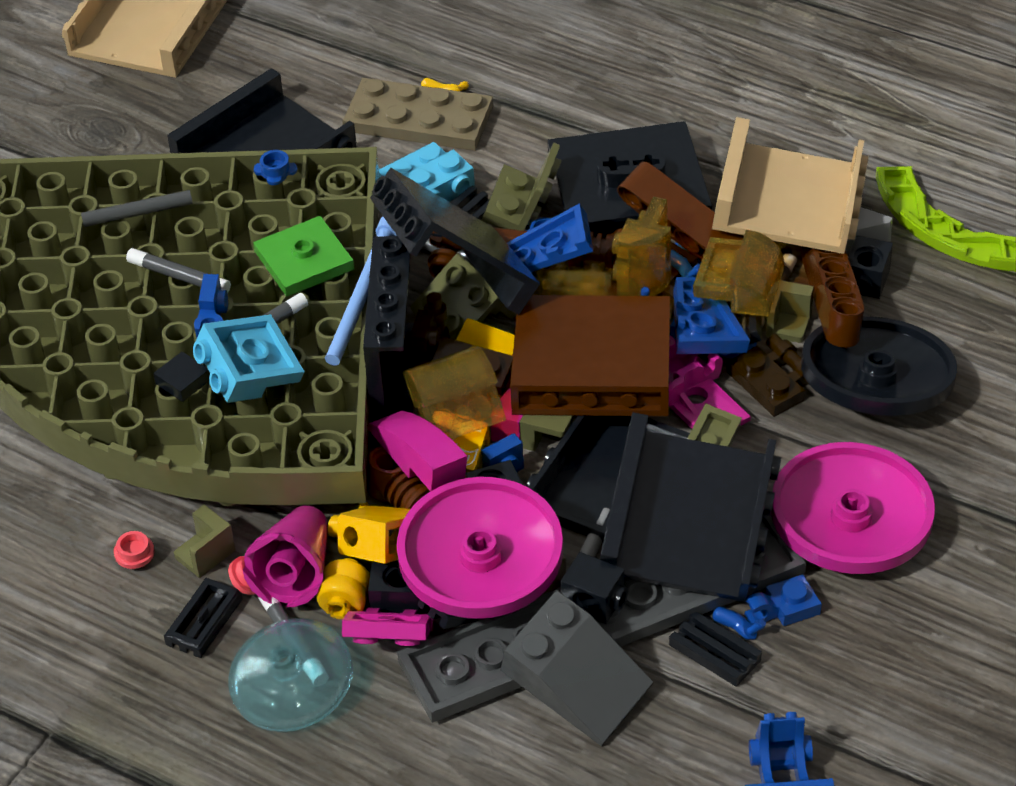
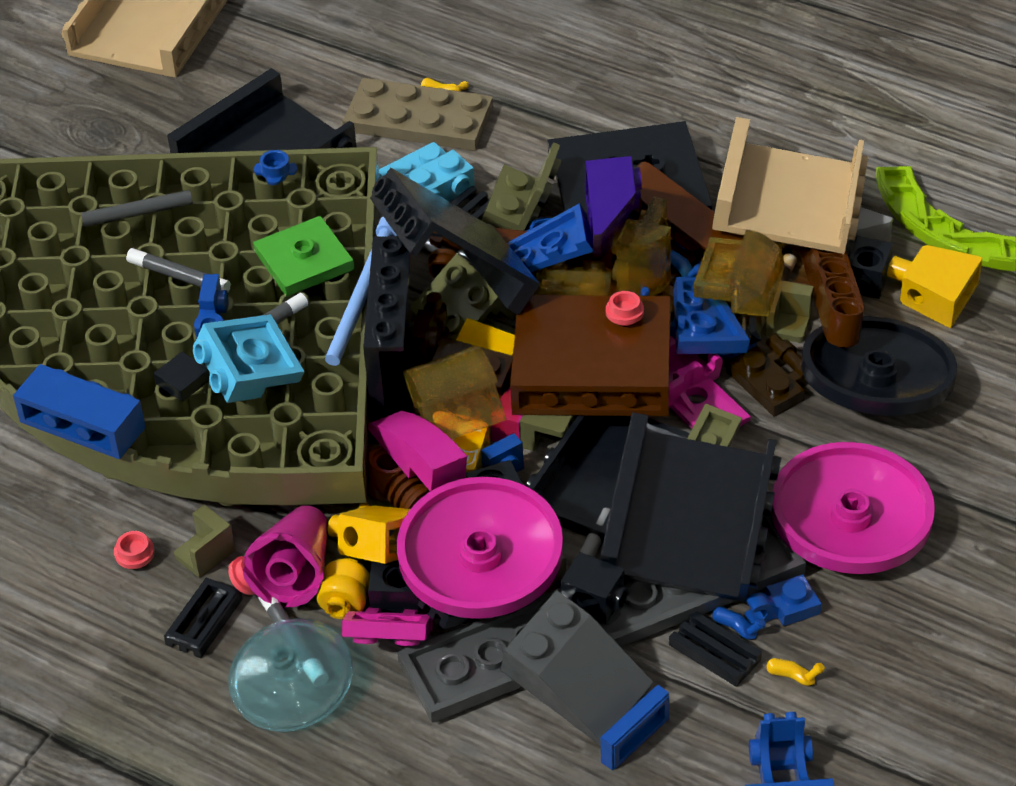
none -> blue brick [13,364,146,460]
none -> dark purple slope [585,156,642,261]
none -> blue tile [600,685,669,770]
none -> coral plate [606,291,644,326]
none -> yellow piece [766,658,825,686]
none -> yellow torso [887,245,983,328]

